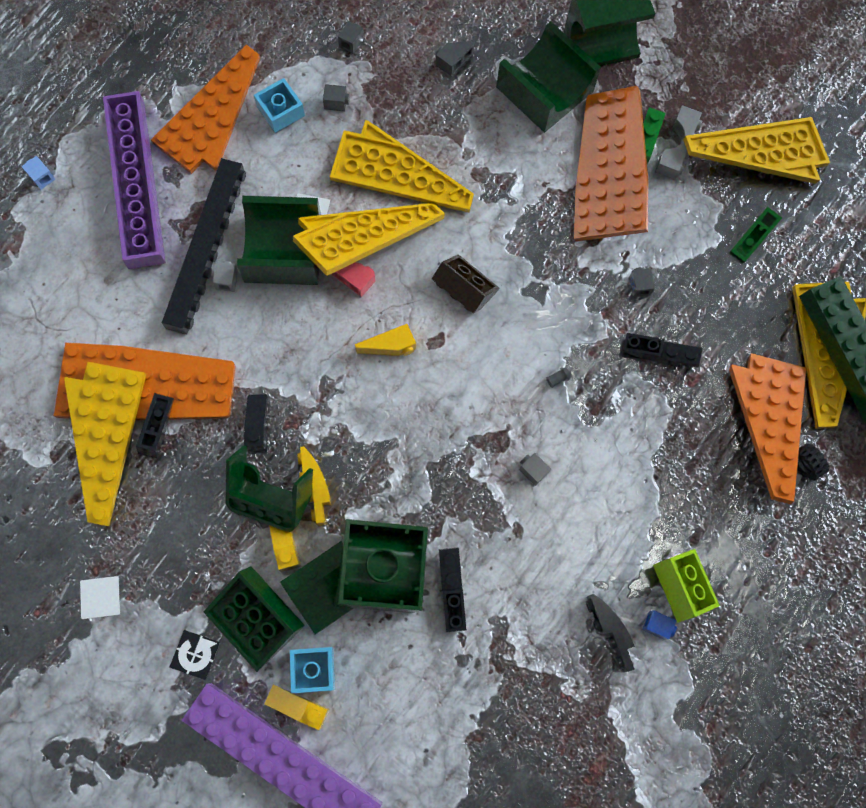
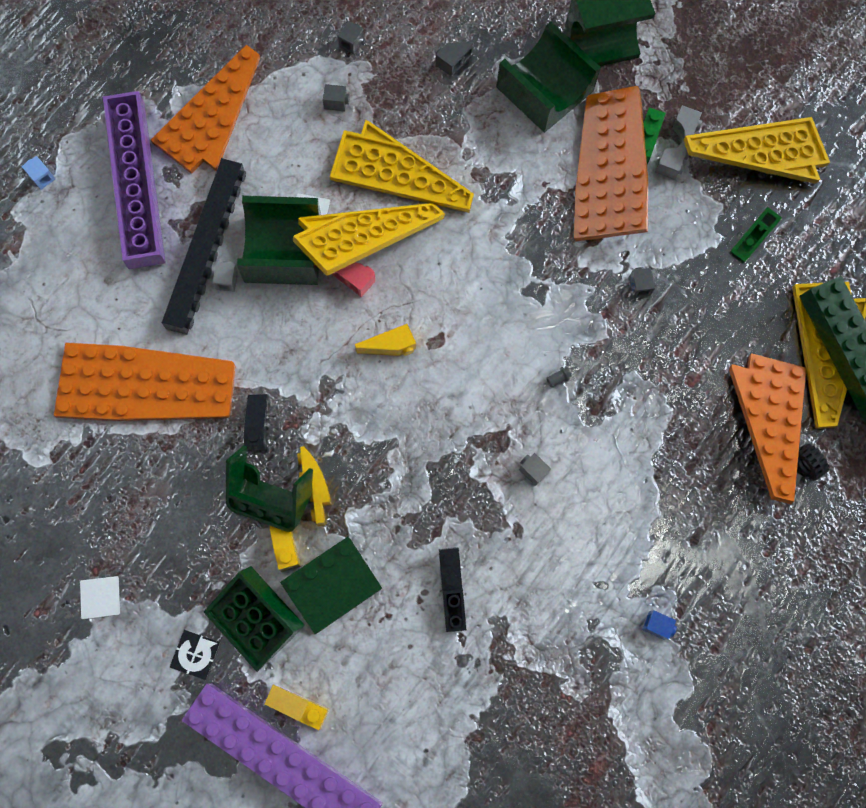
yellow wing [64,362,146,526] -> none
black slope [136,393,174,459] -> none
medium azure brick [254,78,305,133] -> none
medium azure brick [290,647,335,693] -> none
dark green piece [333,519,428,613] -> none
dark brown slope [432,254,500,314] -> none
black slope [586,594,635,672] -> none
black slope [623,333,703,368] -> none
lime brick [653,549,720,623] -> none

